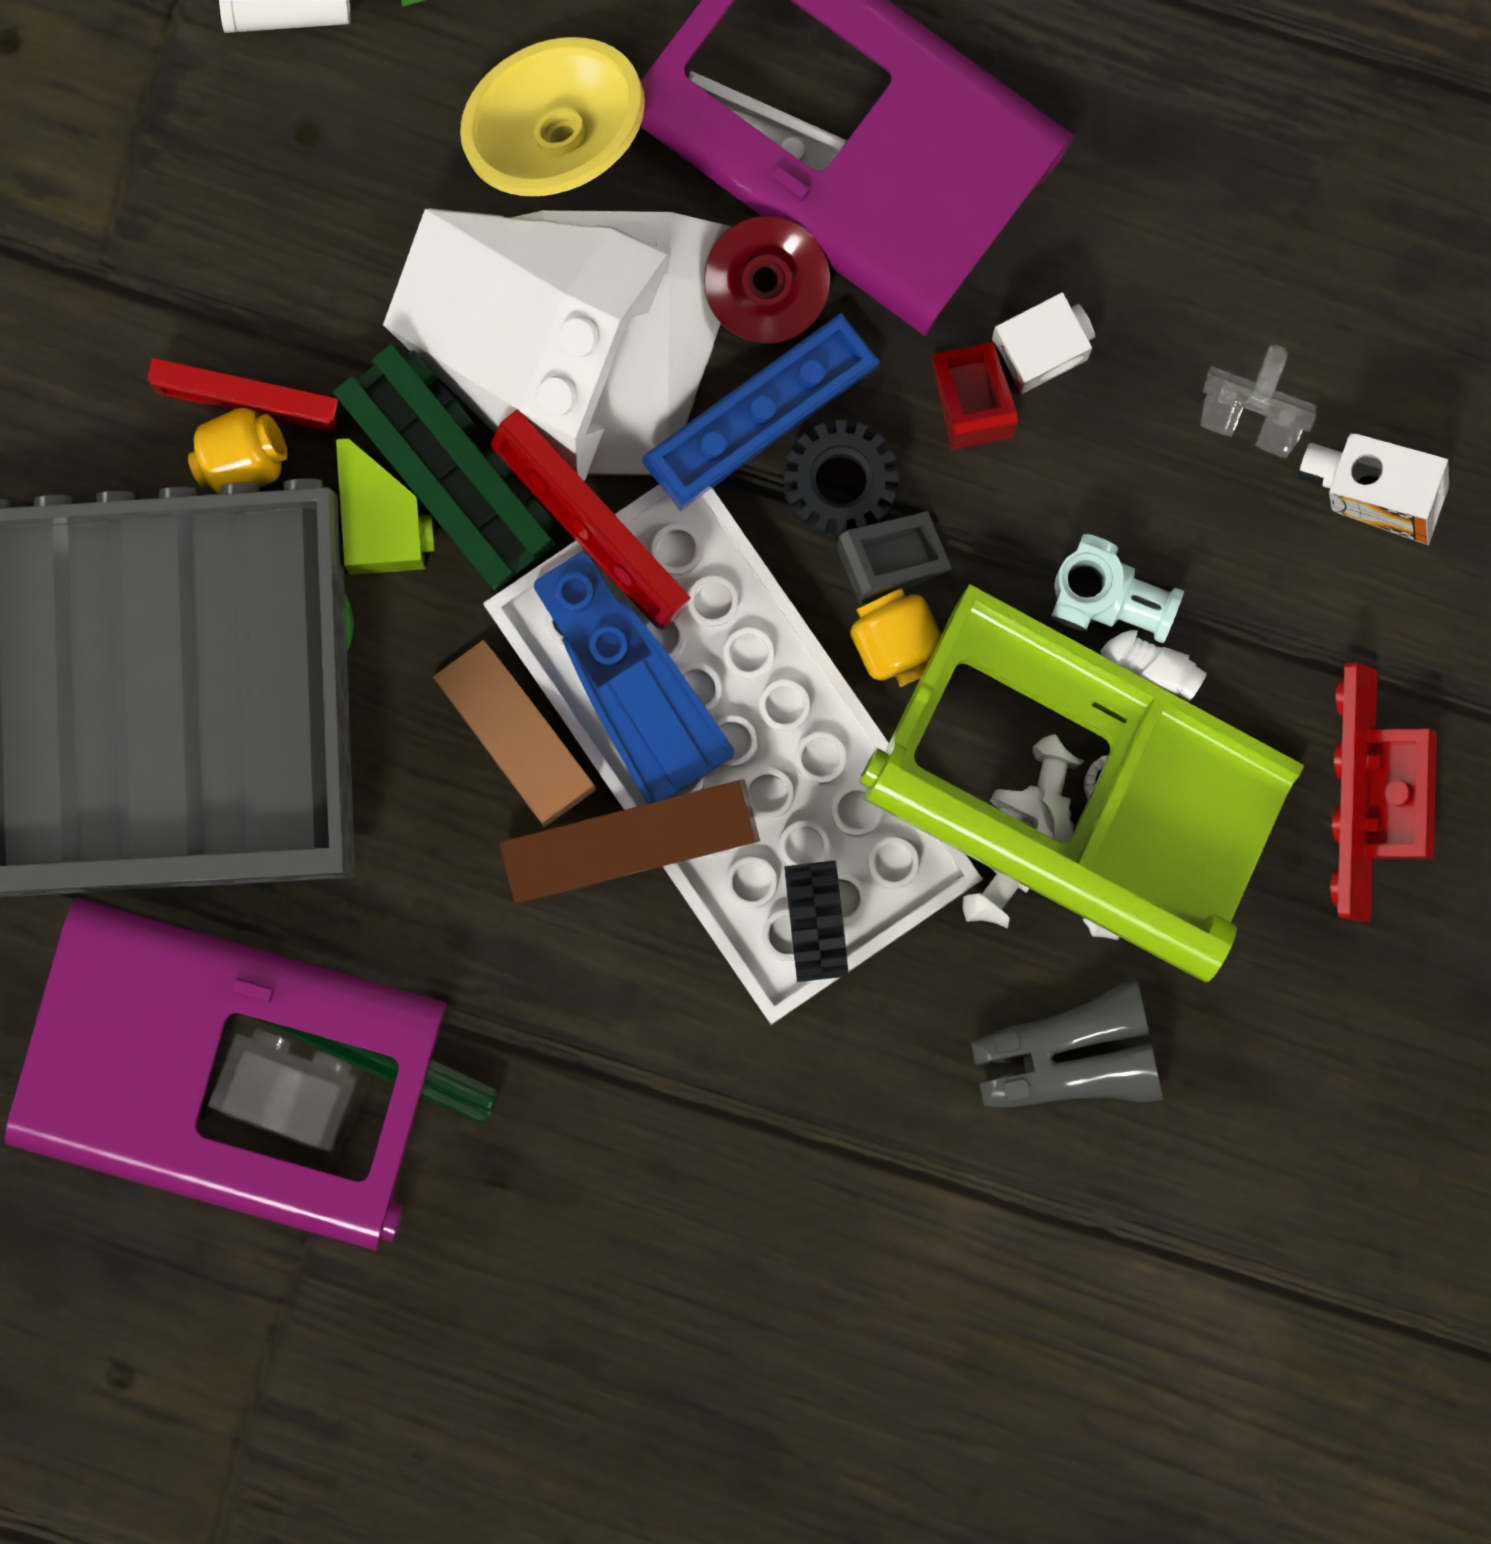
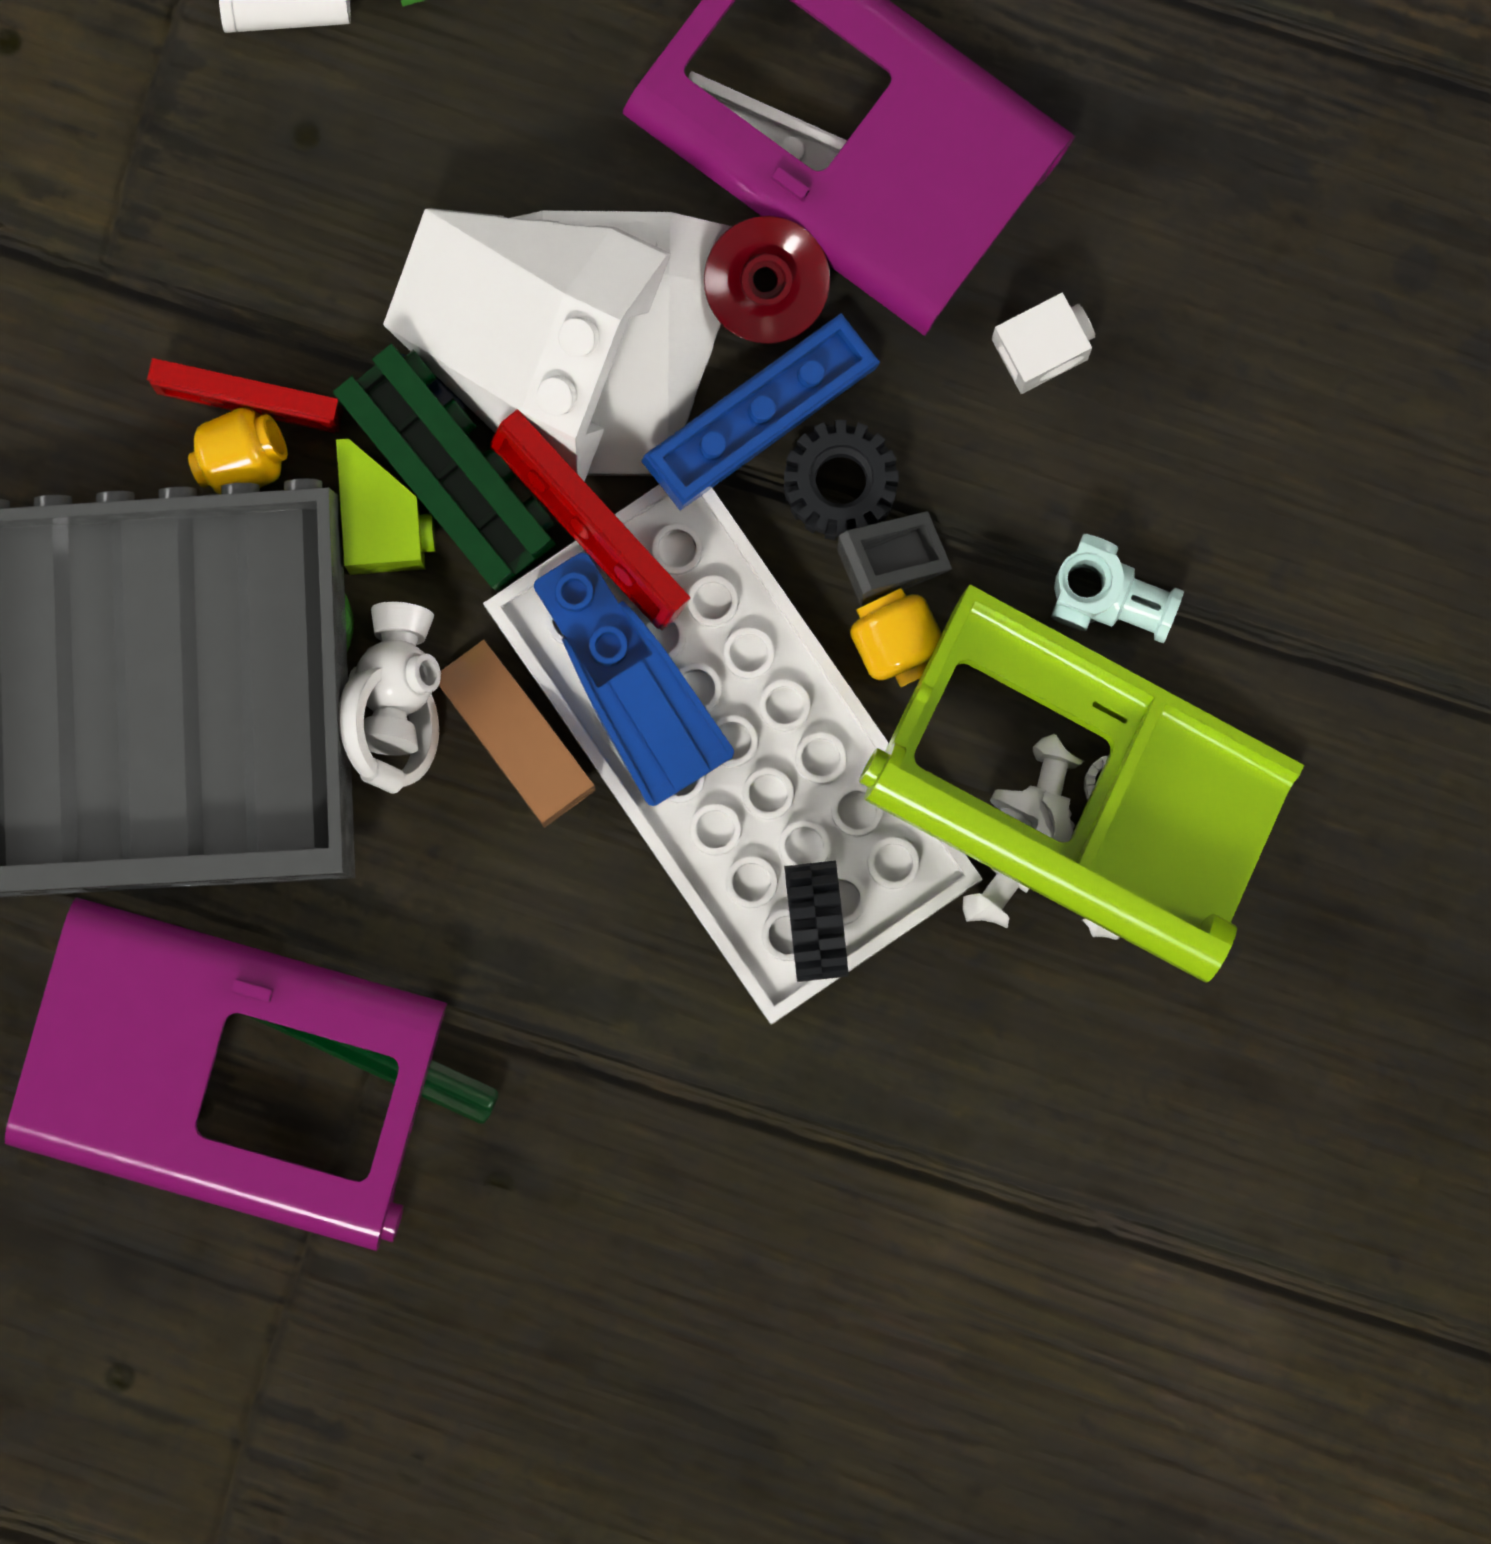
clear brick [208,1029,360,1156] -> none
light yellow dish [460,37,645,196] -> none
reddish brown tile [499,779,760,904] -> none
red slope [932,342,1018,451] -> none
dark grey piece [971,979,1163,1108] -> none
white arm [1100,630,1207,702] -> none
clear hips [1201,344,1317,458] -> none
white torso [1298,434,1449,545] -> none
red bracket [1330,662,1437,922] -> none
none -> white piece [339,602,441,794]

